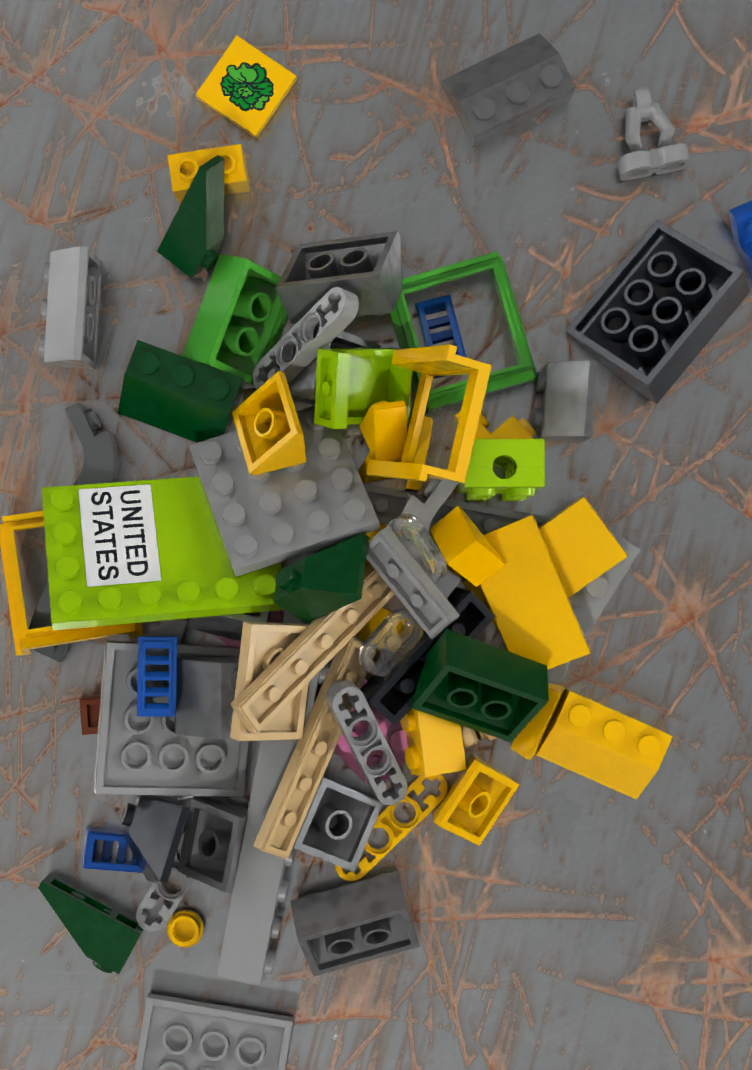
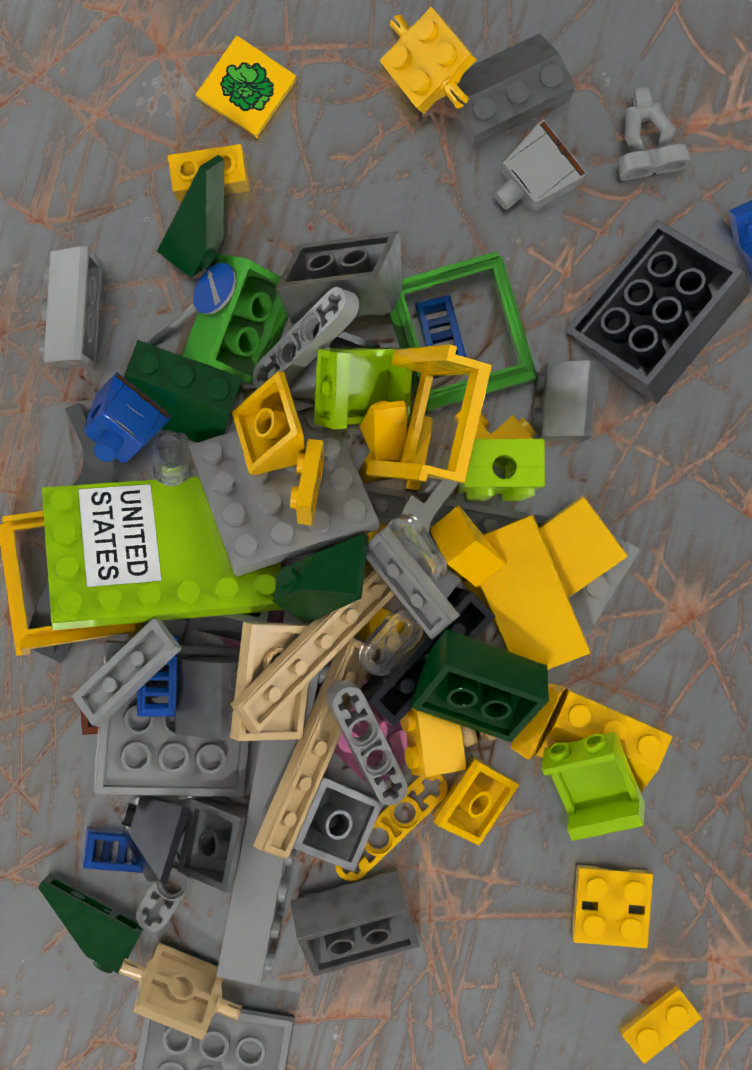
yellow plate [167,909,204,947] -> none
none -> light grey plate [71,618,182,727]
none -> blue torso [83,372,172,463]
none -> tan plate [118,942,242,1040]
none -> blue piece [147,263,237,346]
none -> clear plate [151,430,191,486]
none -> yellow plate [290,439,325,526]
none -> yellow plate [379,7,477,114]
none -> light grey torso [493,119,587,211]
none -> lime panel [541,732,645,841]
none -> yellow brick [571,865,653,948]
none -> yellow plate [619,985,702,1064]

